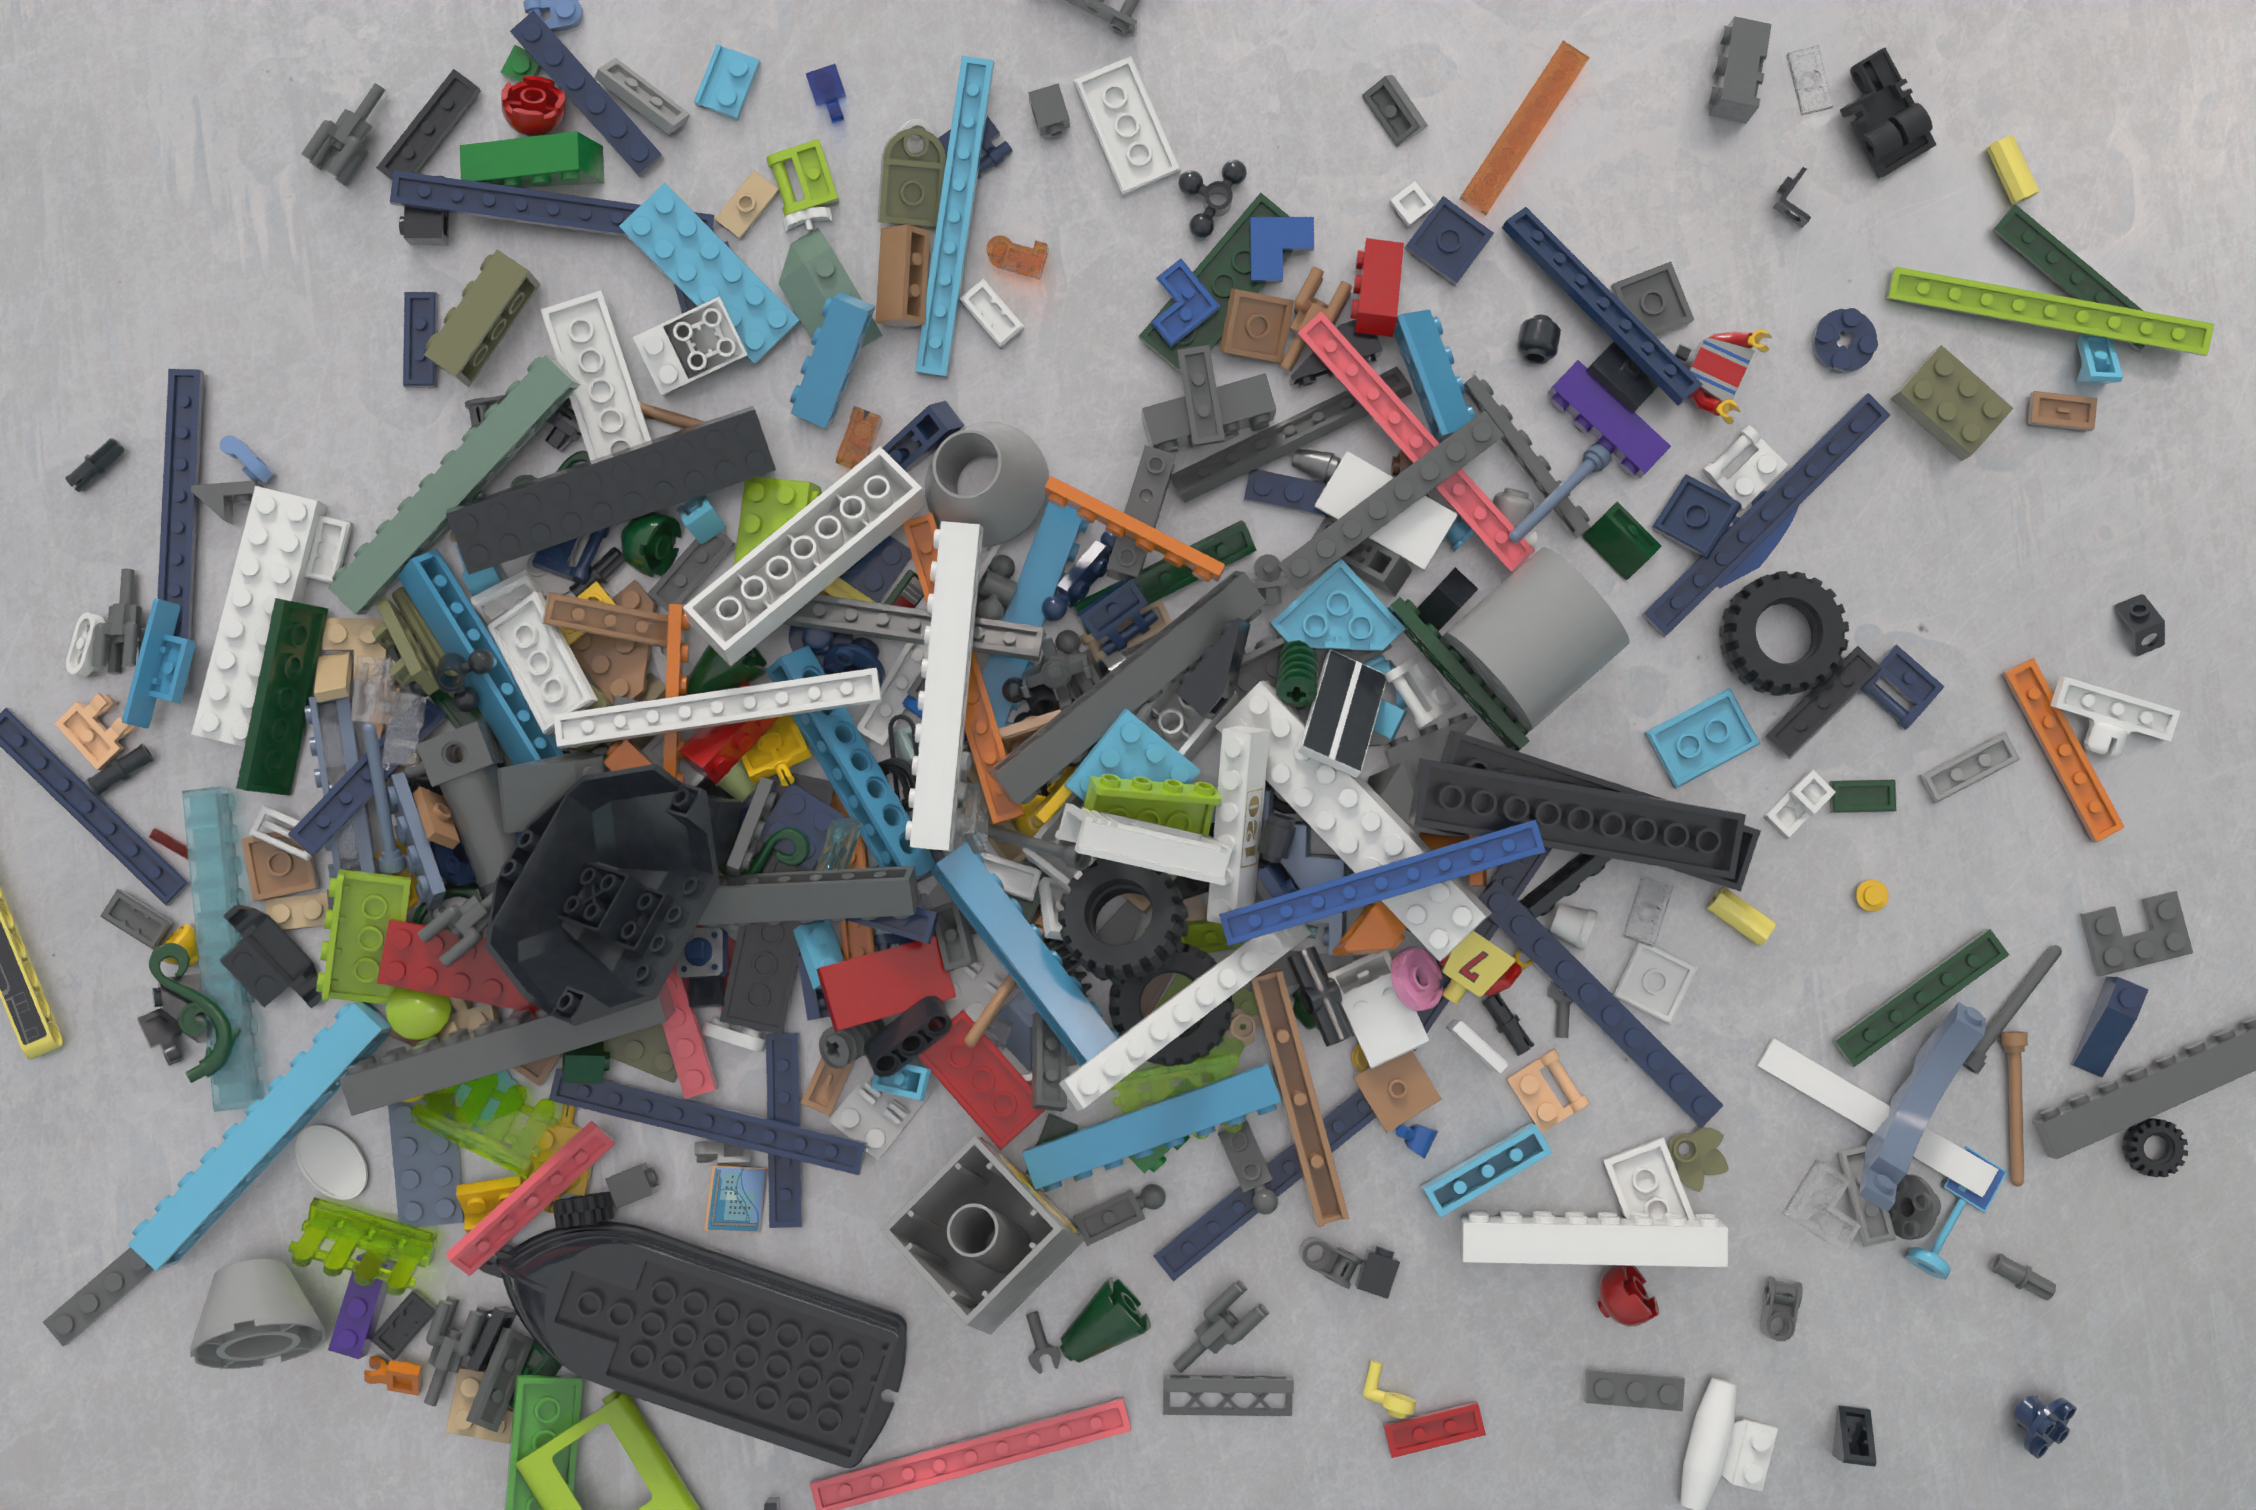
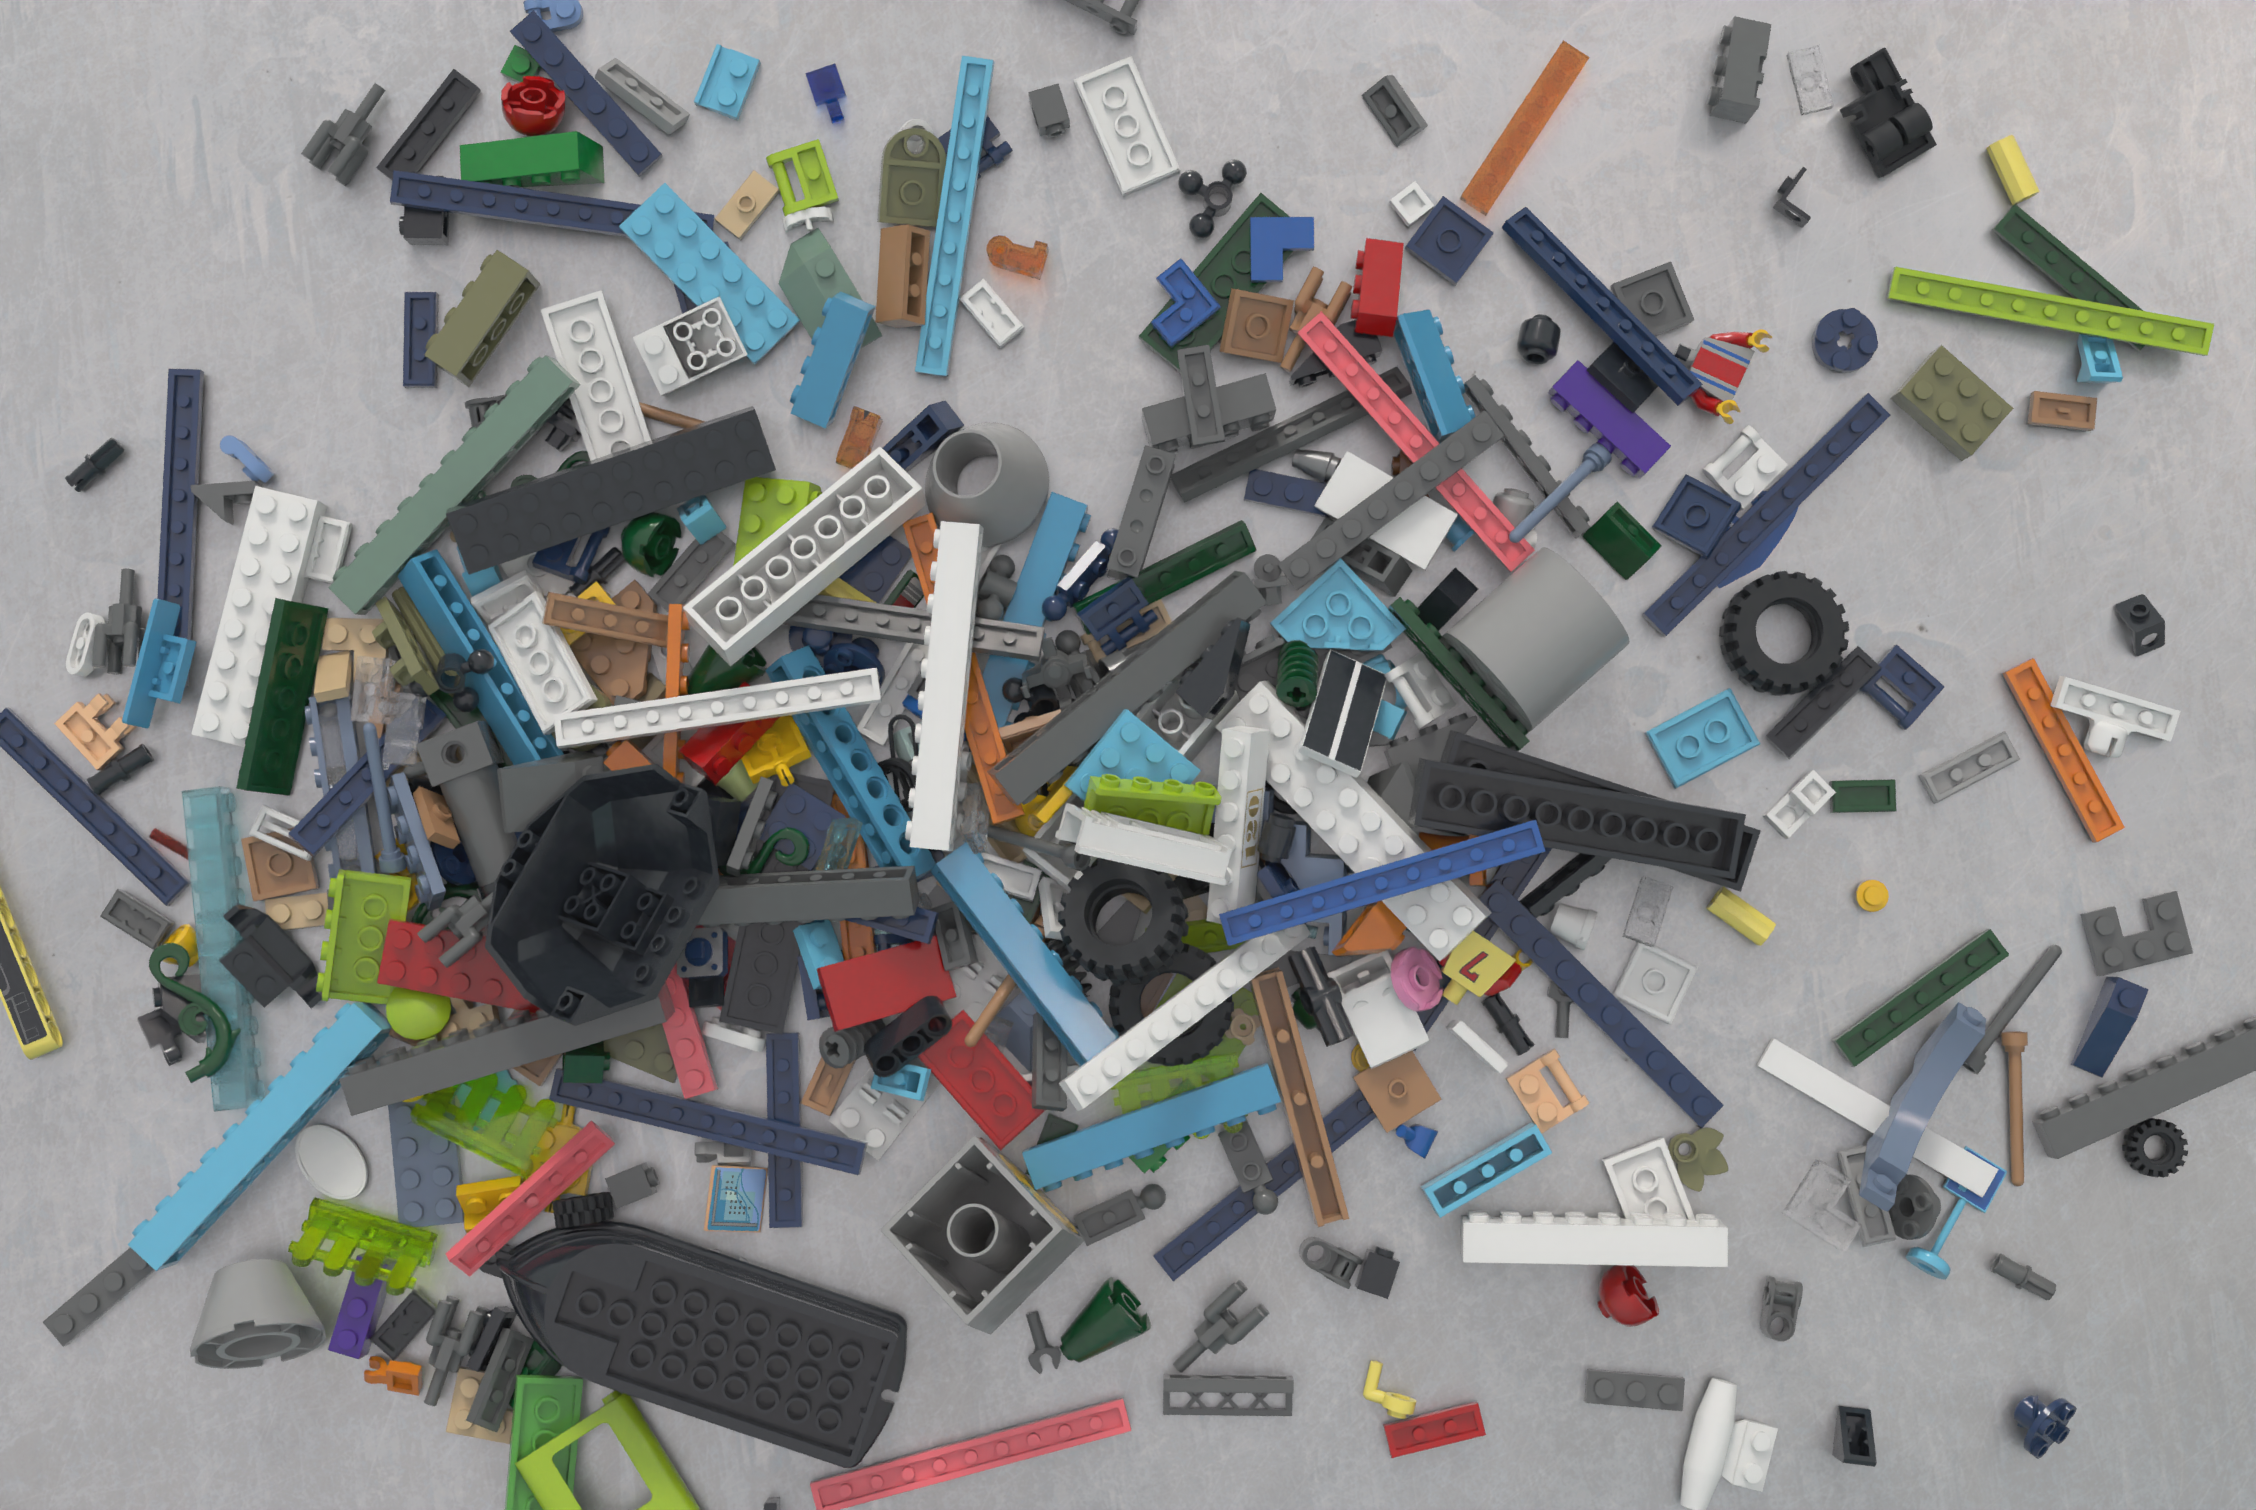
orange plate [1044,476,1225,582] -> none

